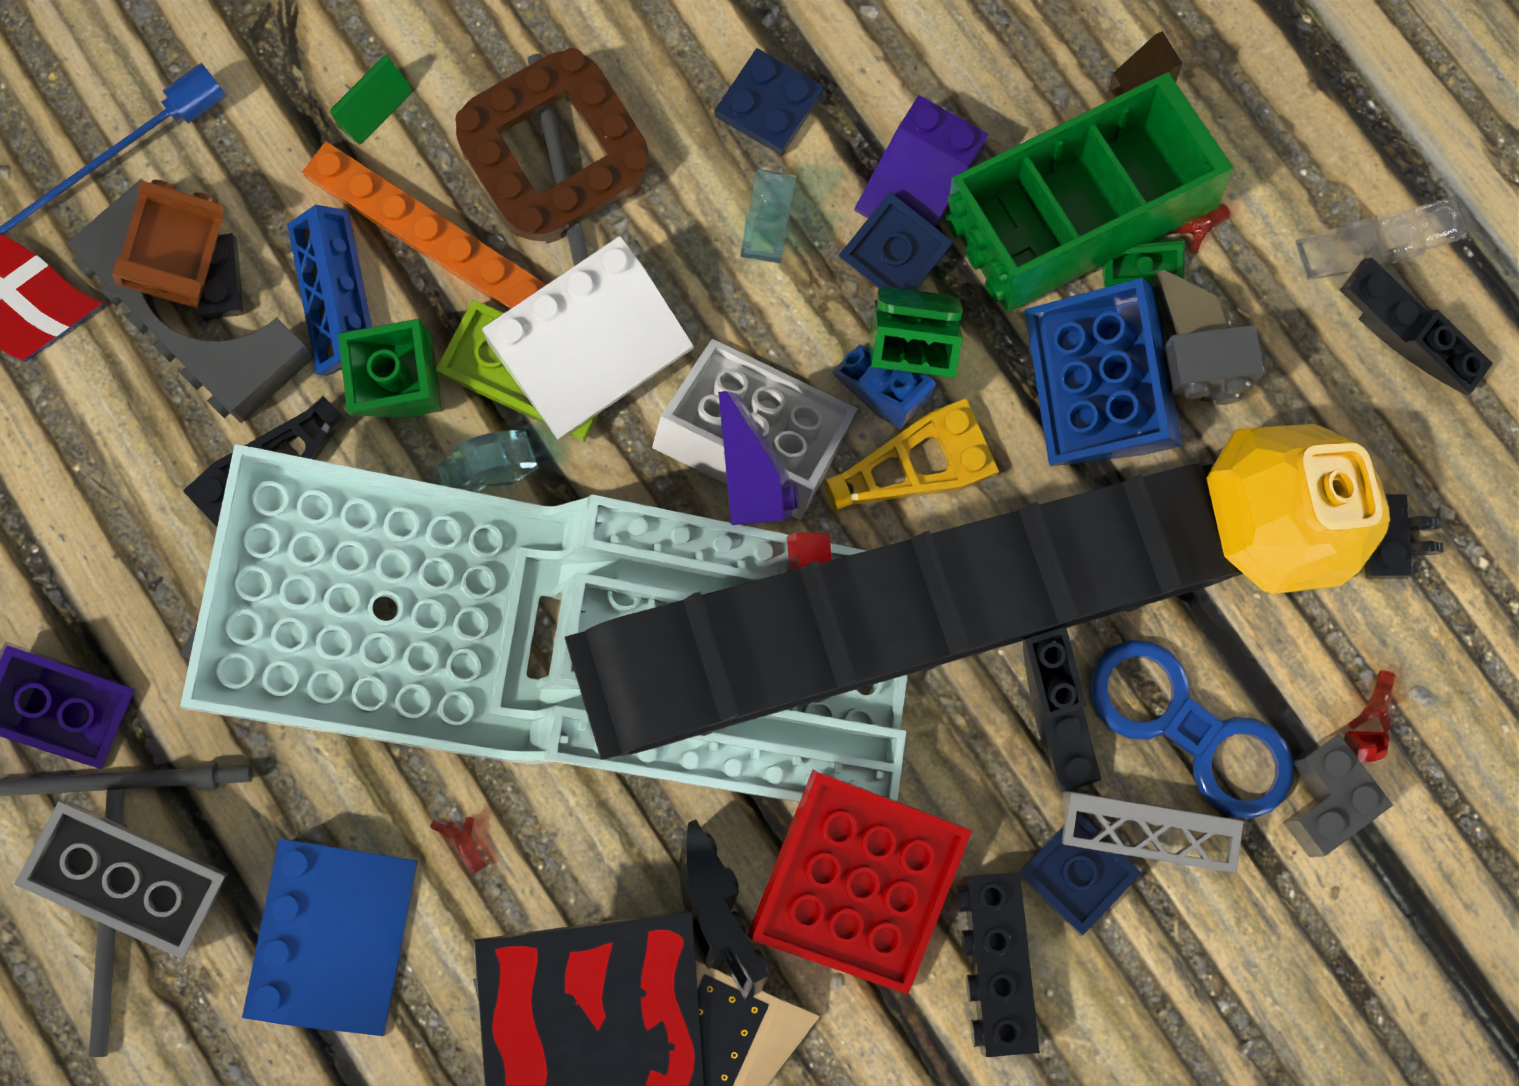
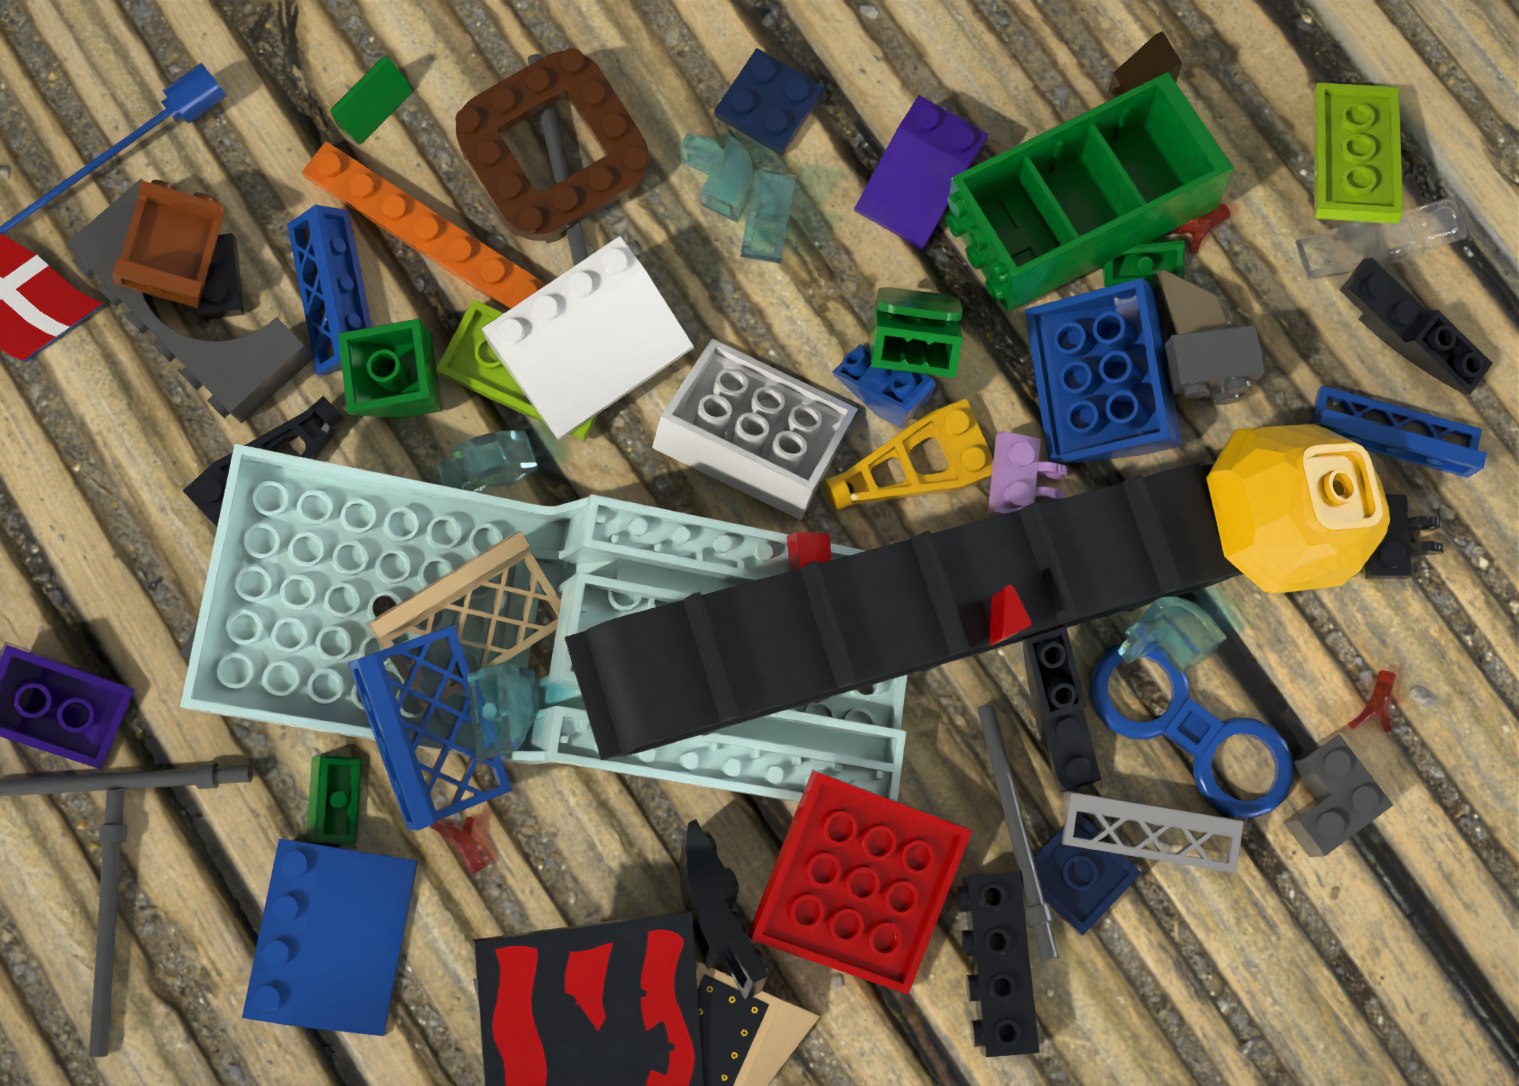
light grey brick [14,800,228,959] -> none
dark purple slope [718,391,799,525] -> none
dark blue plate [838,192,953,290] -> none
red tile [1344,731,1389,763] -> none
none -> green slope [306,755,362,844]
none -> blue fence [348,625,512,831]
none -> tan fence [366,531,561,713]
none -> clear light blue slope [467,662,539,761]
none -> clear light blue brick [680,132,753,223]
none -> dark grey bar [977,704,1059,962]
none -> lavender hinge [988,431,1068,516]
none -> red slope [989,584,1032,646]
none -> clear light blue brick [1118,597,1227,674]
none -> blue fence [1310,386,1487,478]
none -> lime plate [1314,83,1403,224]

